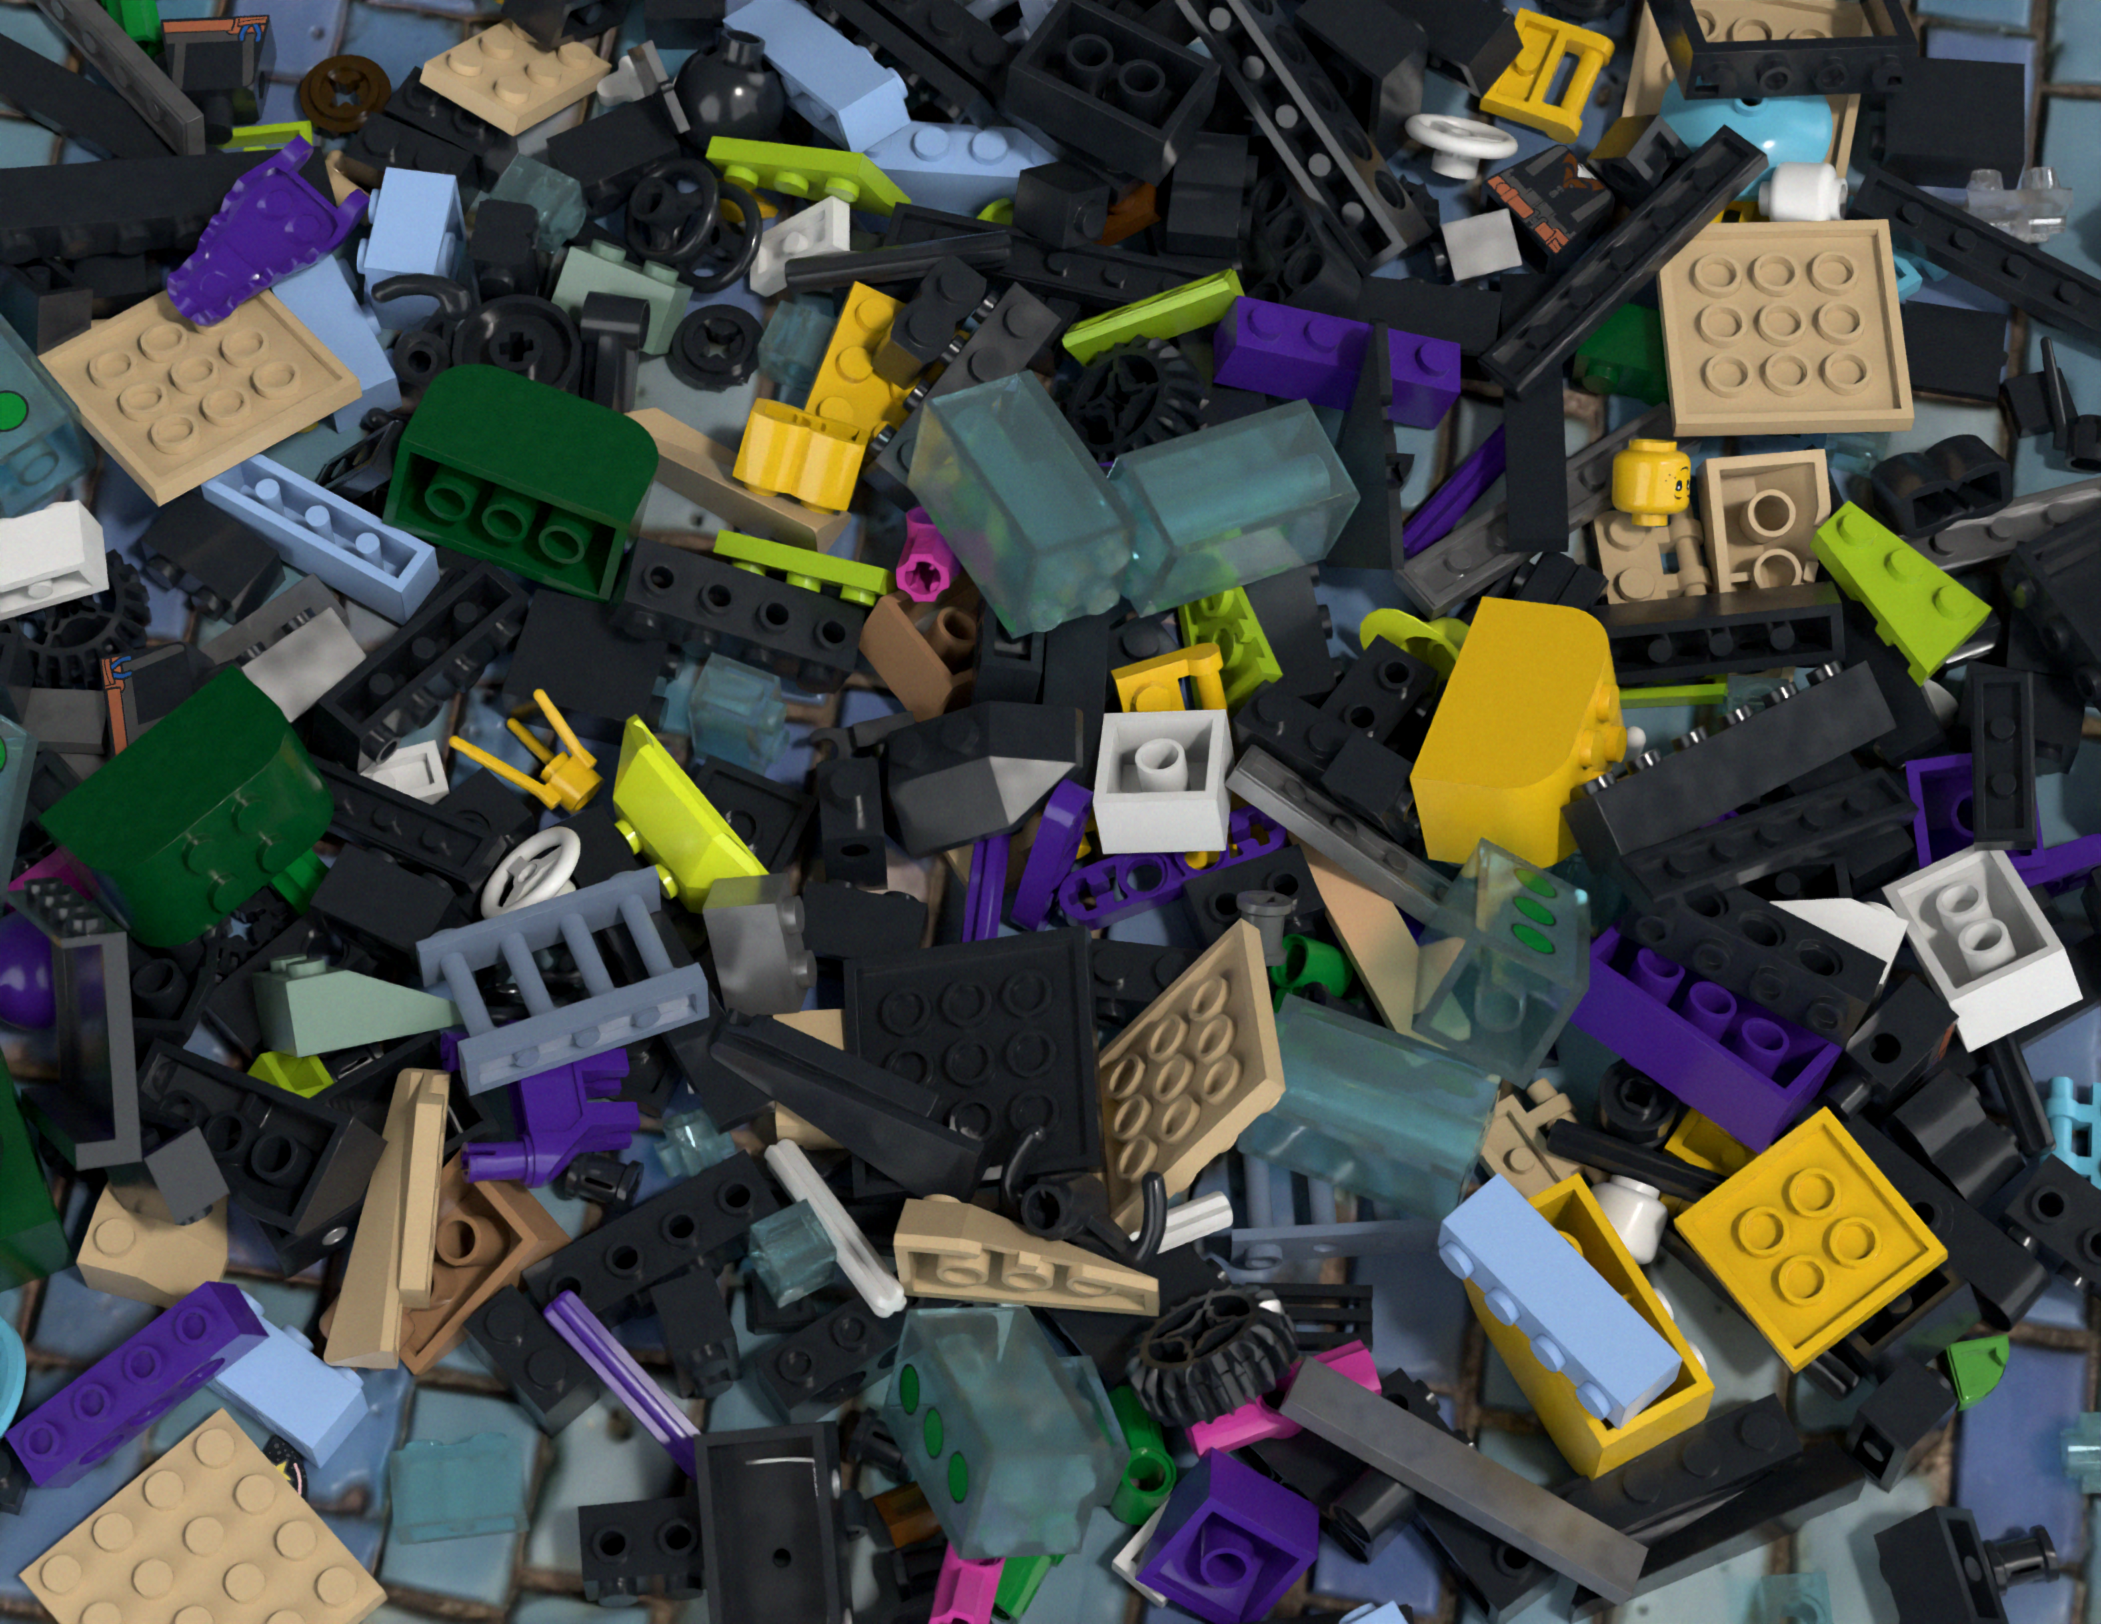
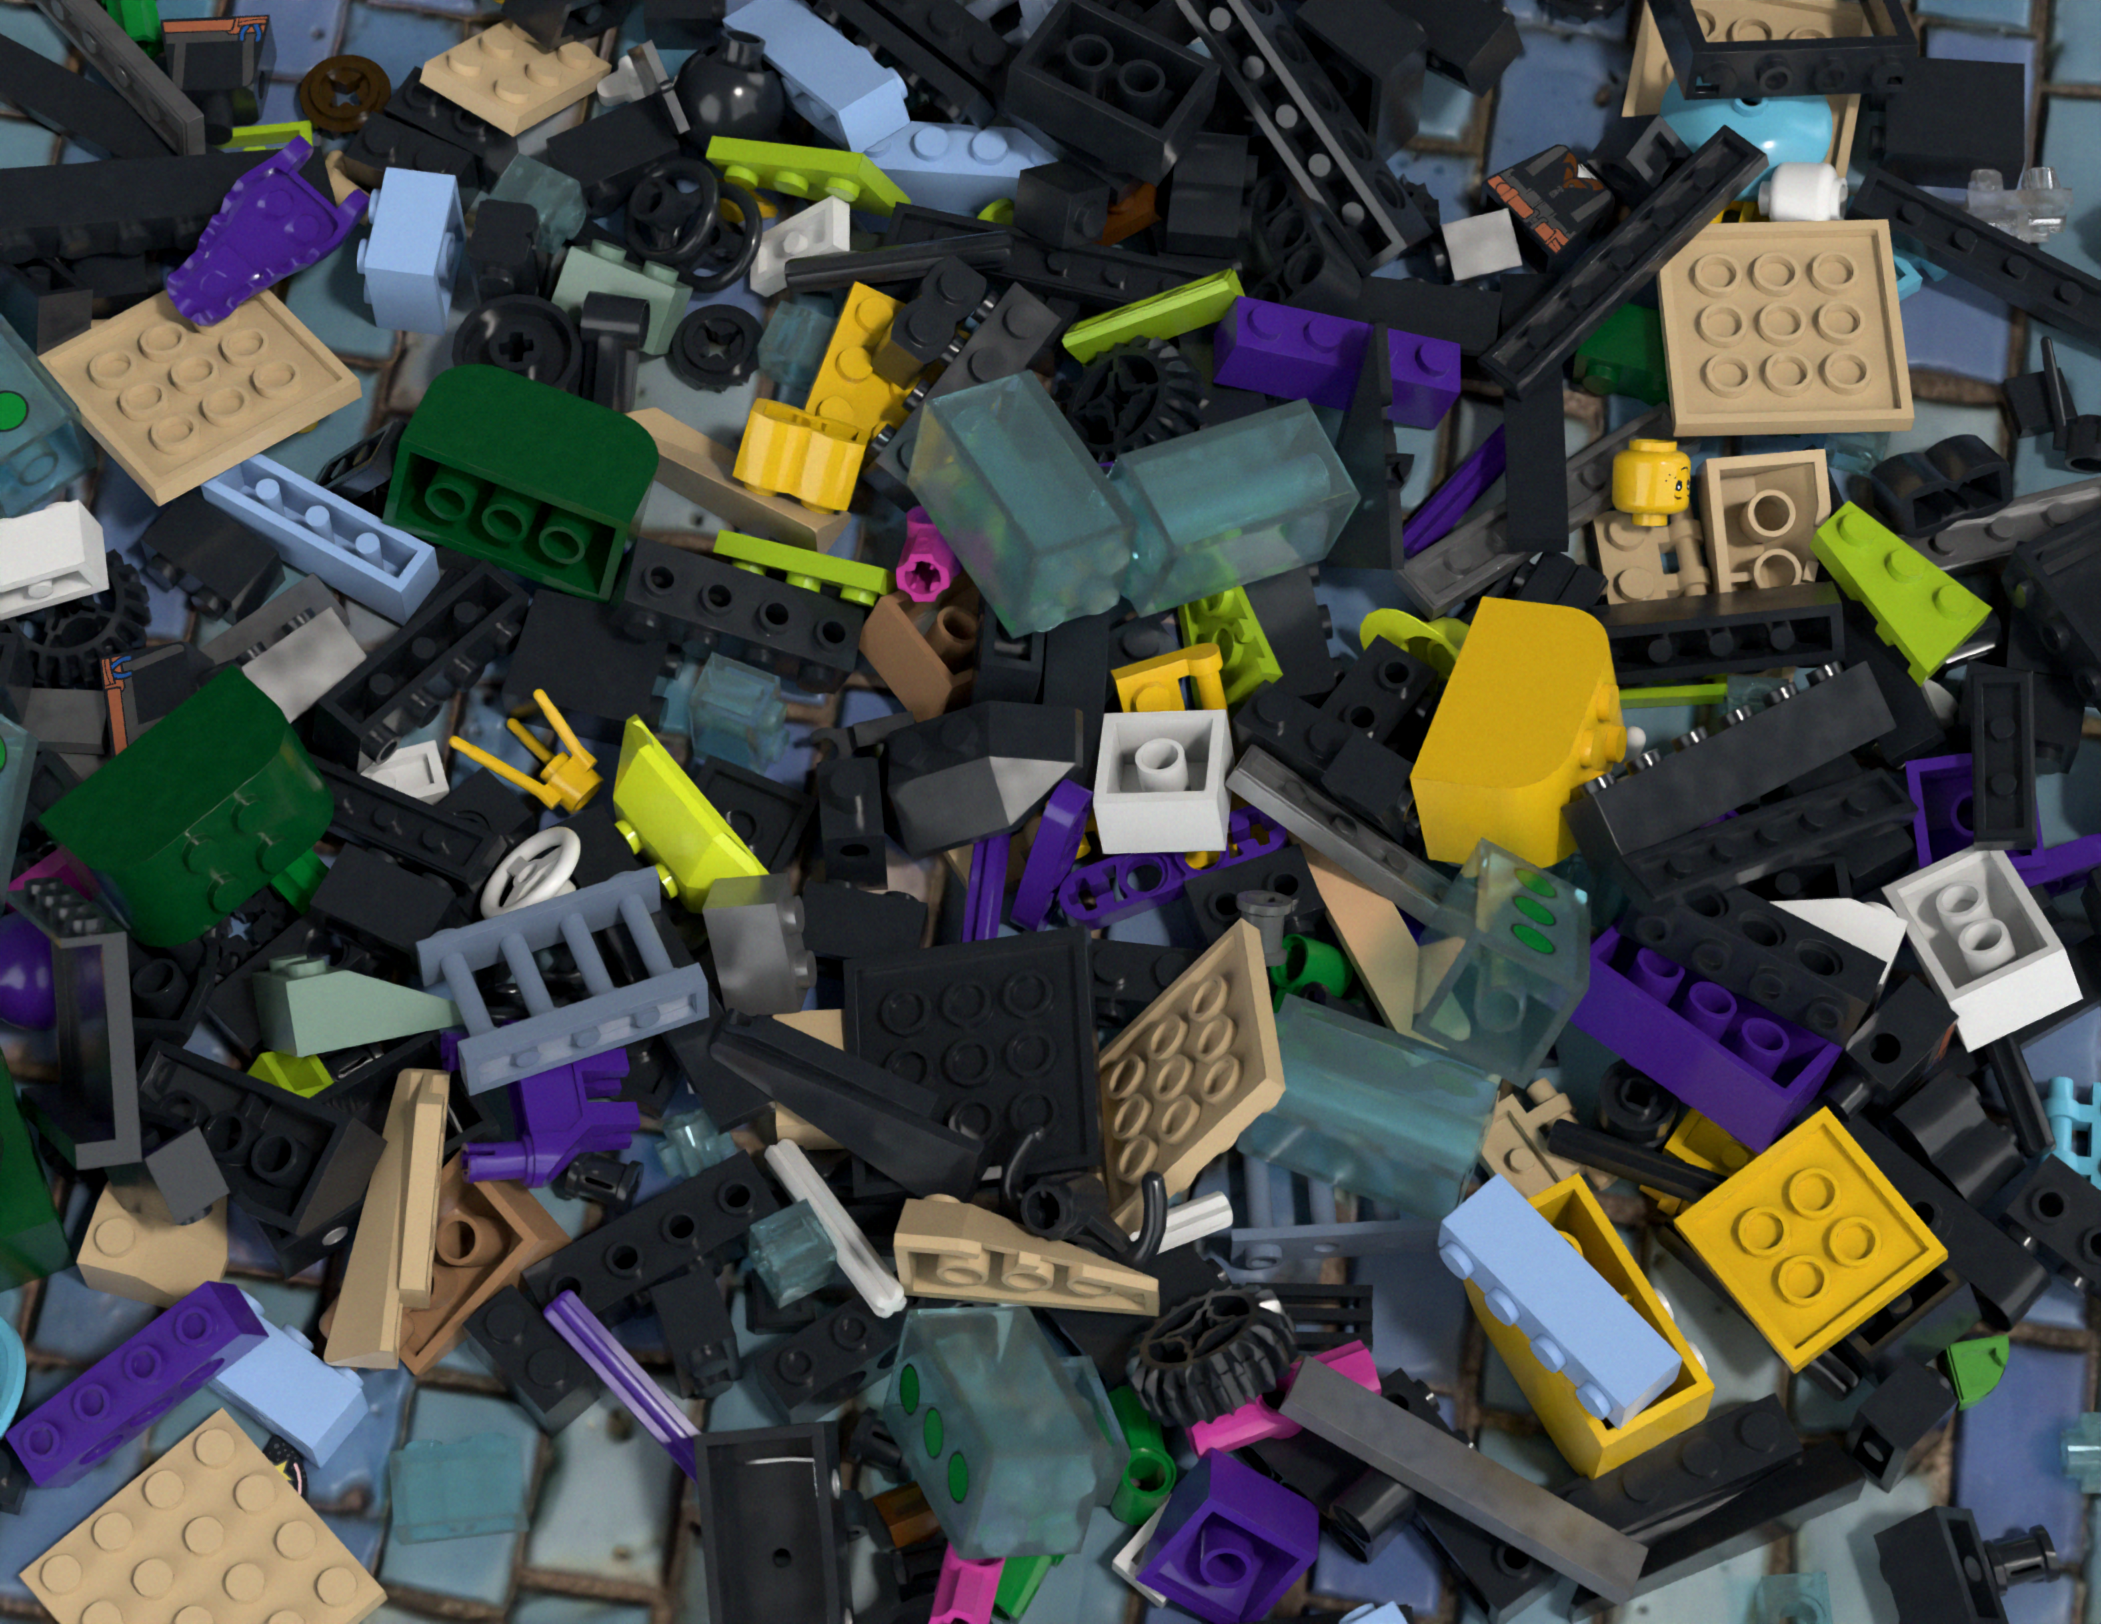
light blue brick [268,253,404,434] -> none
black piece [366,273,472,430] -> none
black brick [578,1495,707,1607] -> none
white piece [1405,114,1518,179] -> none
yellow plate [1480,7,1615,144] -> none
white head [1590,1174,1668,1264] -> none
black piece [1902,300,2009,403] -> none

